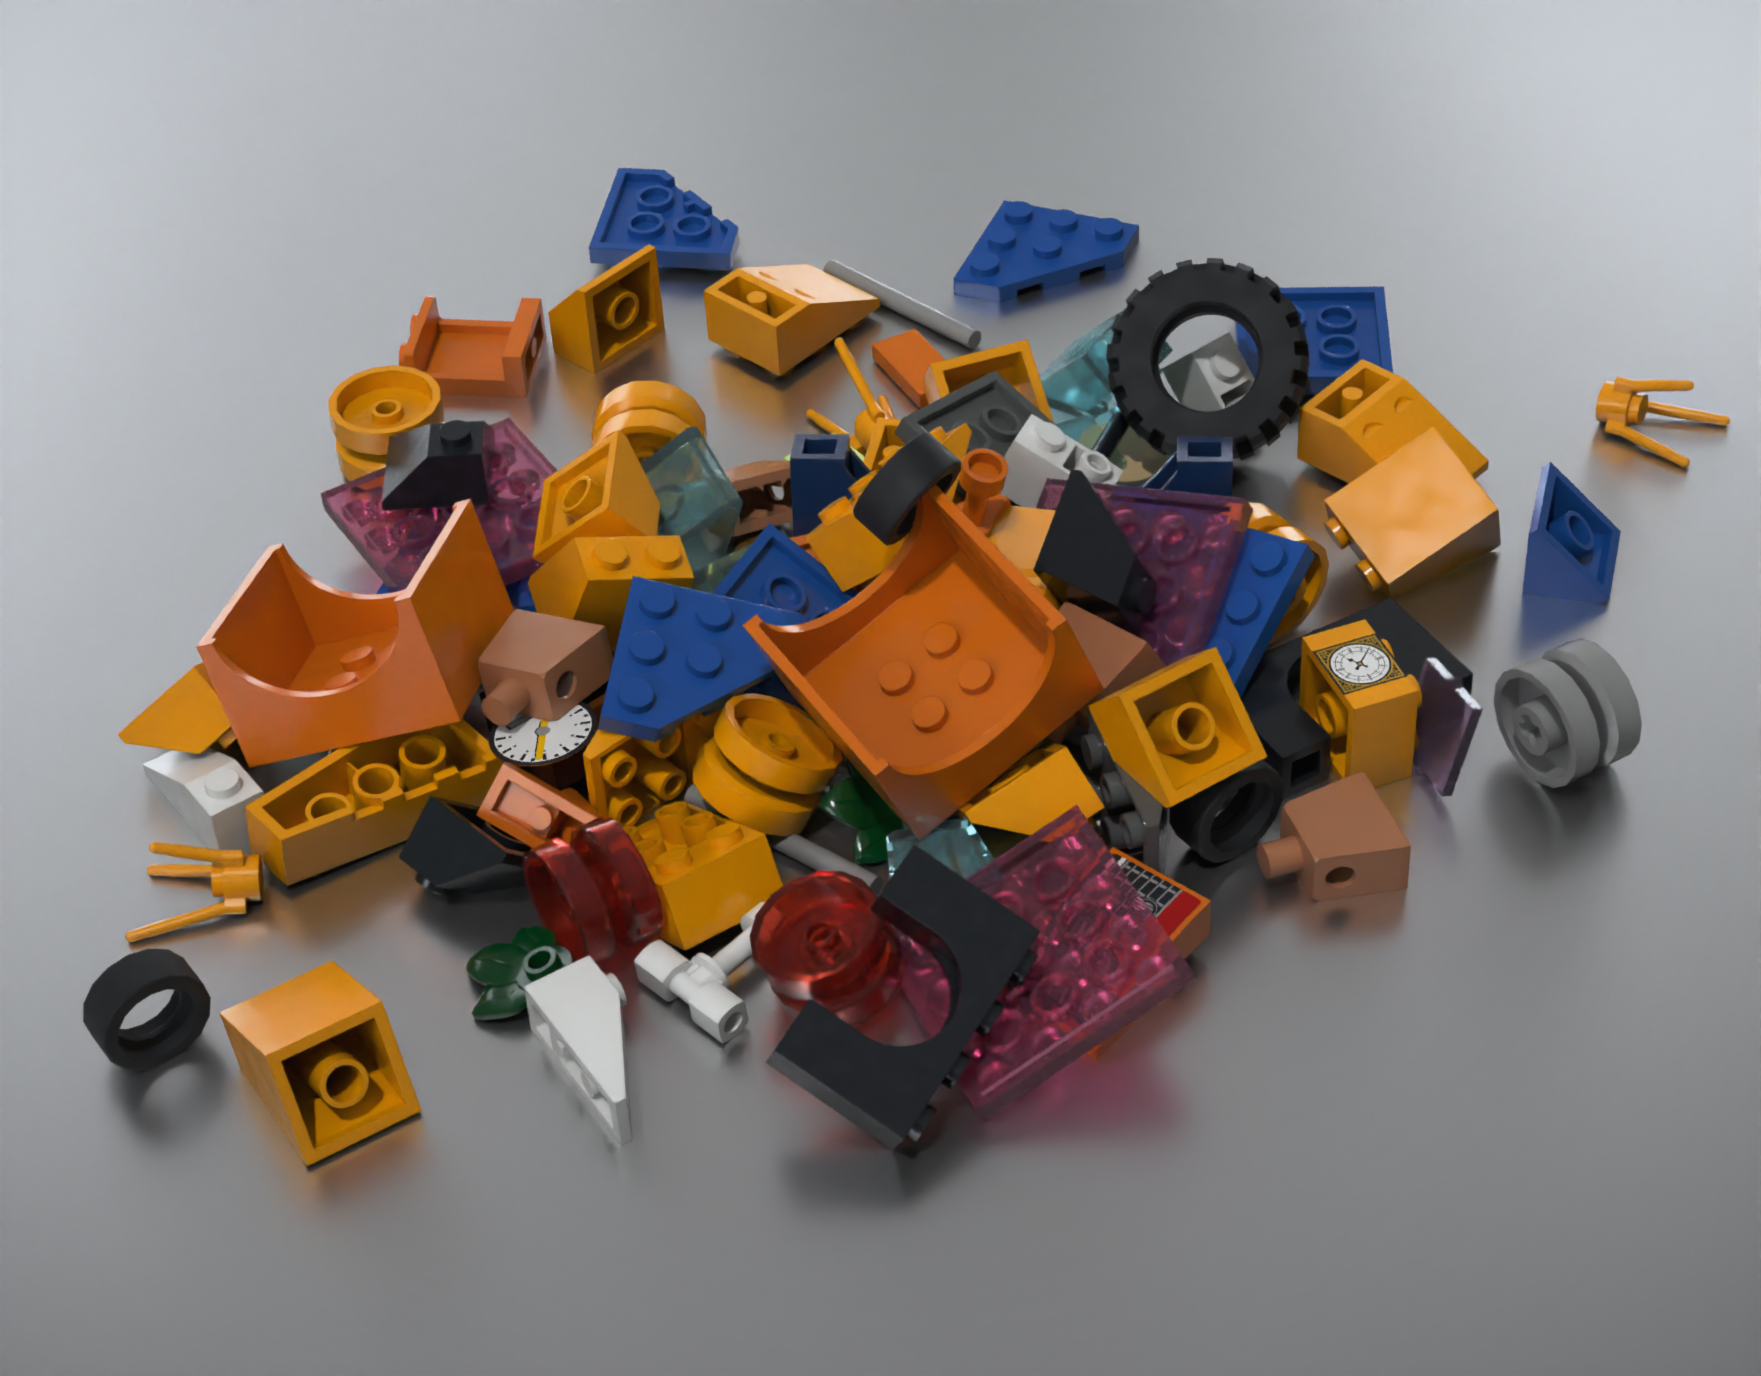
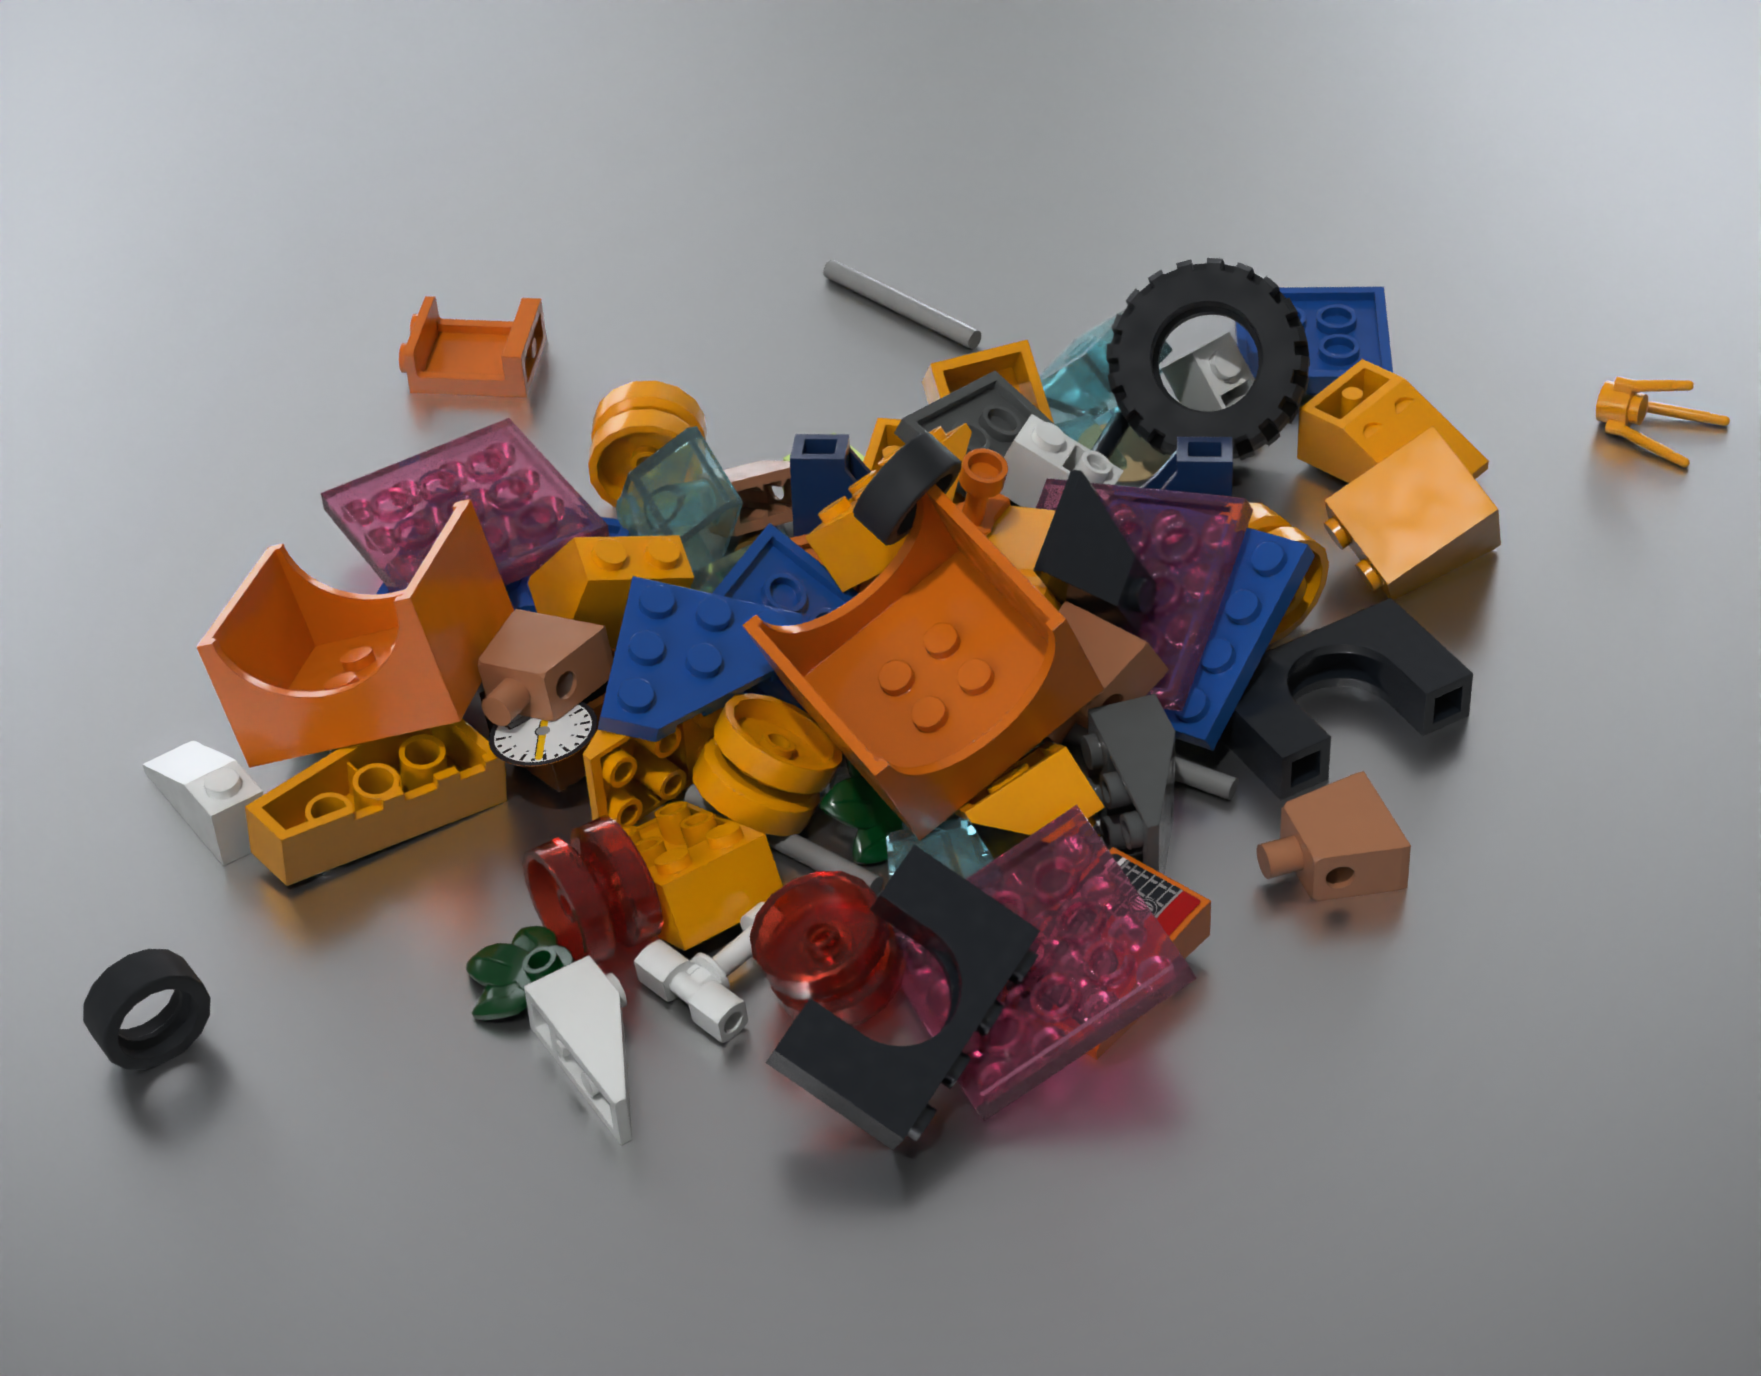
light orange slope [117,662,237,754] -> none
light orange plant [125,842,264,942] -> none
light orange slope [219,961,422,1166] -> none
light orange wheel [328,365,446,491] -> none
black slope [381,420,495,510] -> none
black slope [398,795,578,895] -> none
orange slope [476,762,607,873] -> none
light orange slope [532,430,660,564] -> none
light orange slope [548,244,665,374] -> none
blue plate [589,168,740,271] -> none
light orange slope [703,264,880,376] -> none
light orange plant [806,338,895,455] -> none
orange tile [872,329,945,409] -> none
blue plate [953,200,1139,303] -> none
light orange slope [1088,647,1268,808] -> none
black tyre [1169,759,1284,863] -> none
light orange brick [1299,619,1422,788] -> none
clear purple piece [1413,658,1483,796] -> none
light grey wheel [1494,638,1642,788] -> none
blue slope [1522,462,1621,605] -> none

